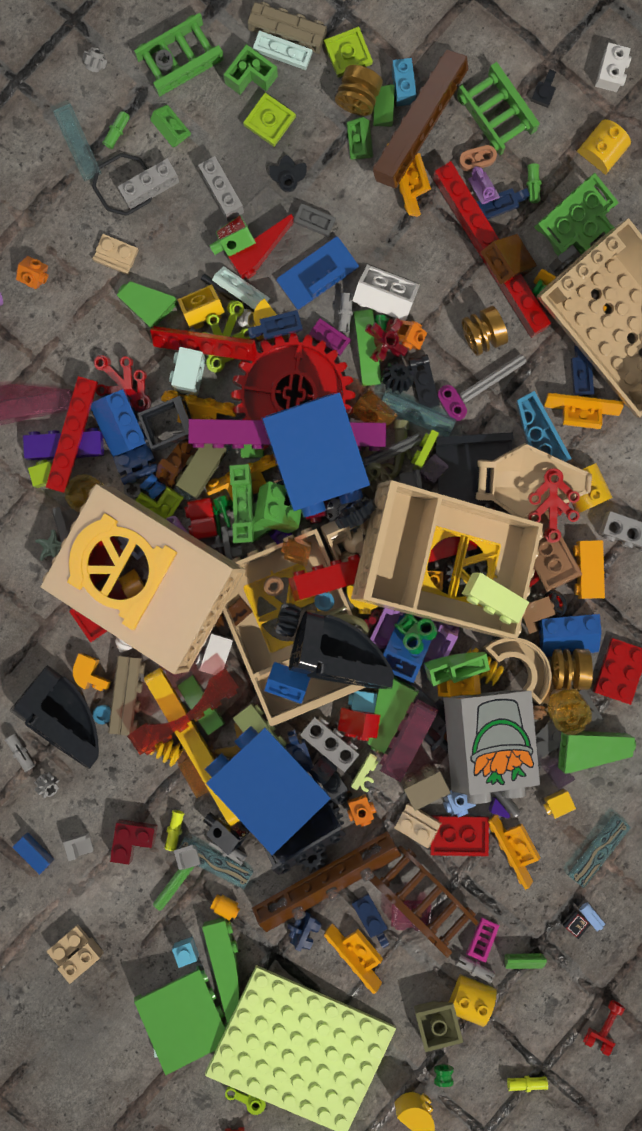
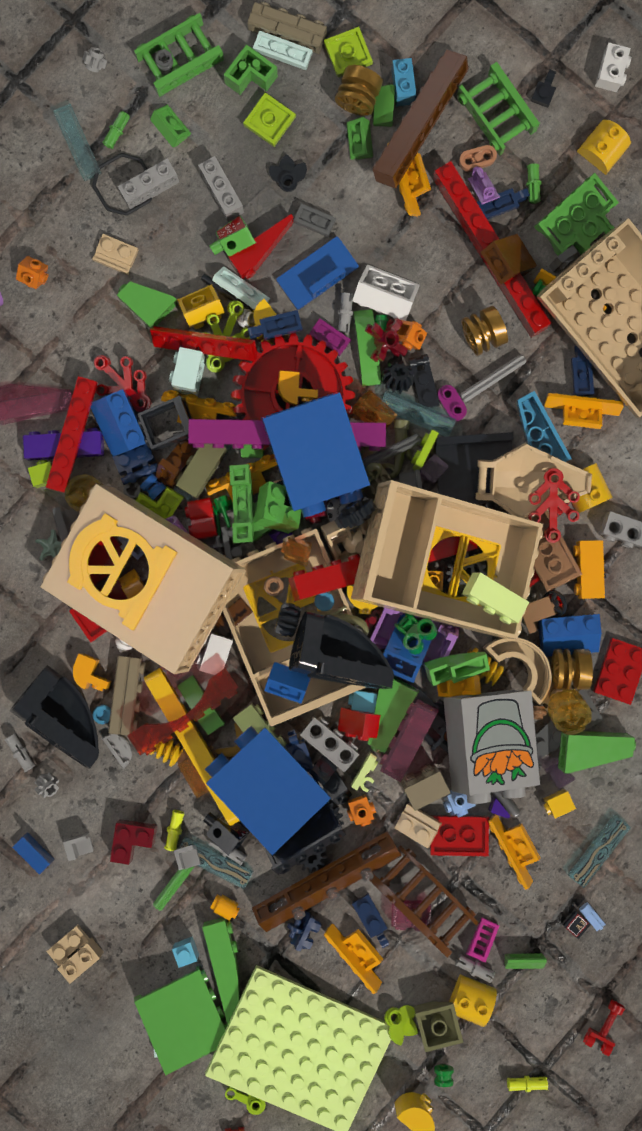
none -> light grey tile [102,734,132,769]
none -> light orange brick [278,371,318,406]
none -> lime plate [384,1005,418,1046]

